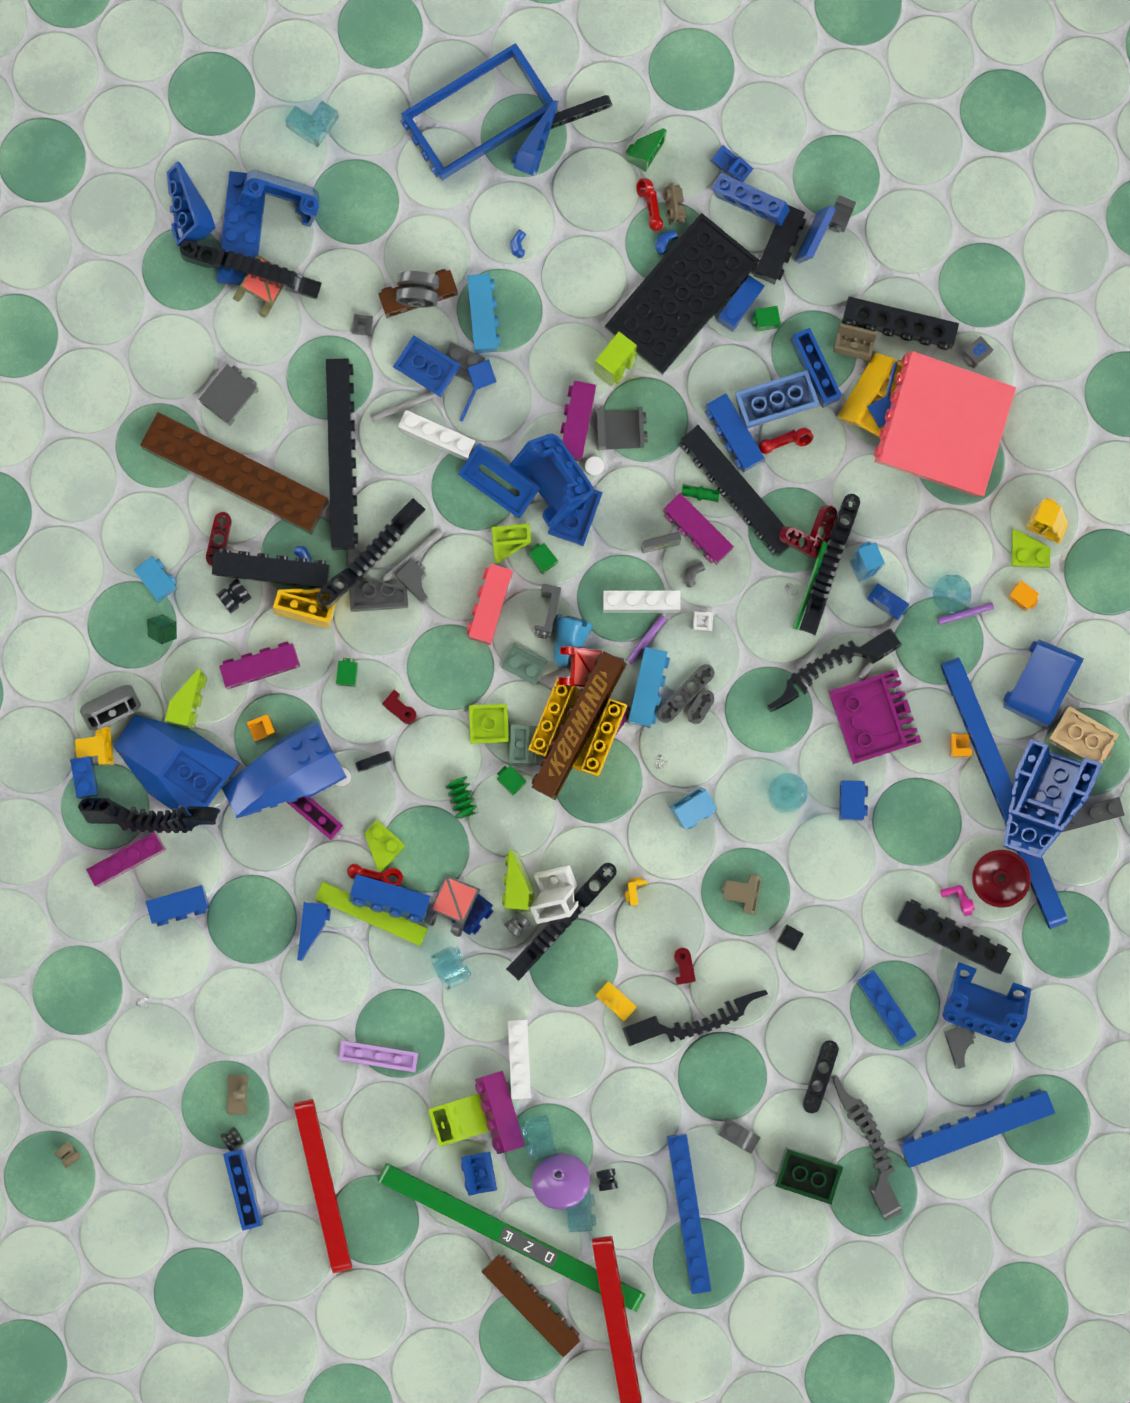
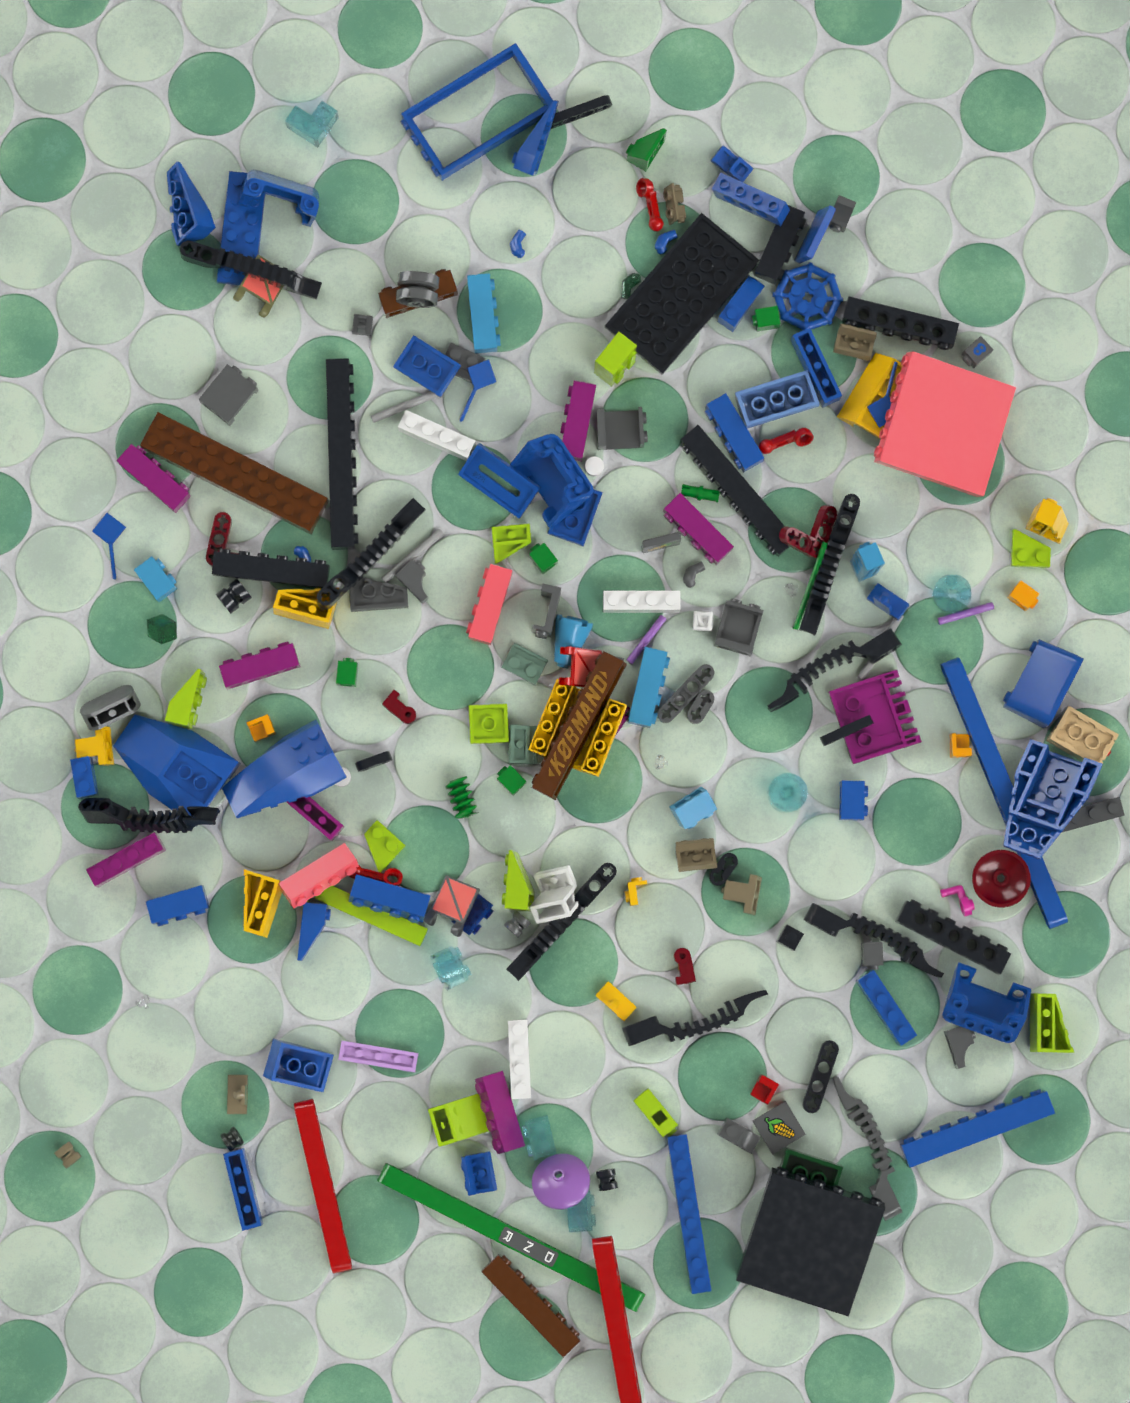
none -> blue piece [92,513,126,580]
none -> magenta brick [116,444,191,513]
none -> yellow wedge [244,869,282,938]
none -> blue slope [263,1039,334,1092]
none -> coral brick [279,843,359,909]
none -> clear green arm [621,273,641,299]
none -> lime brick [633,1088,678,1137]
none -> dark tan bracket [675,838,717,872]
none -> black beam [709,853,738,886]
none -> dark grey panel [714,599,764,656]
none -> black brick [736,1167,885,1317]
none -> red panel [750,1074,779,1105]
none -> dark grey tile [752,1101,806,1155]
none -> blue plate [772,262,844,330]
none -> black piece [803,903,944,978]
none -> black beam [820,715,874,746]
none -> dark grey brick [861,942,884,970]
none -> lime wedge [1030,993,1074,1053]

